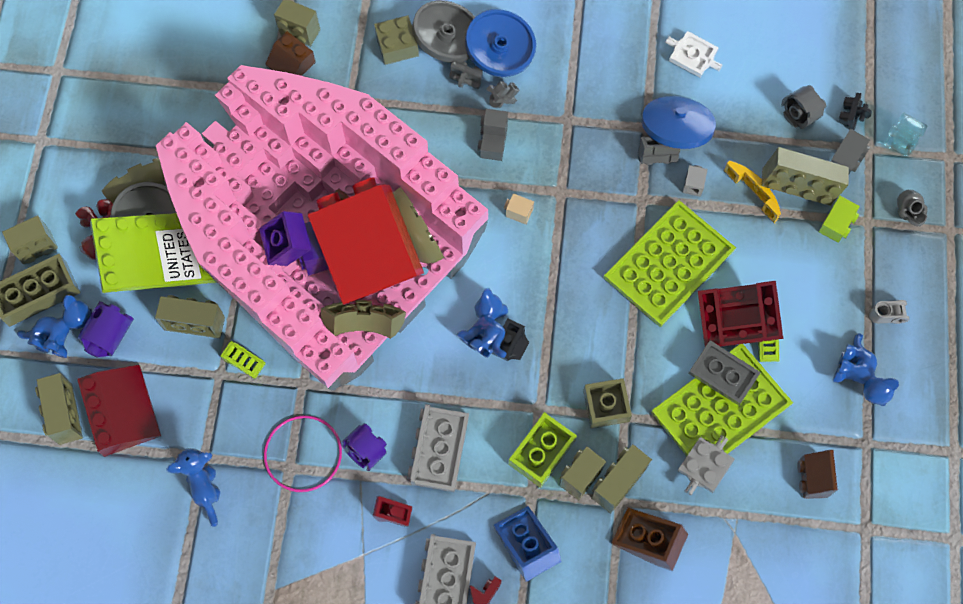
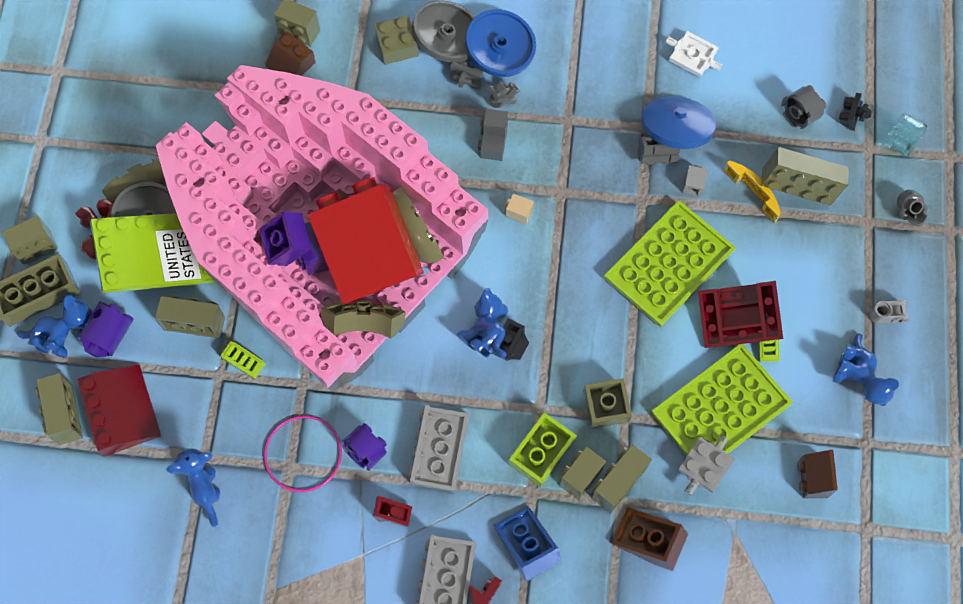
dark grey plate [688,340,761,406] -> none
lime brick [819,196,860,243] -> none
dark grey brick [830,129,870,174] -> none

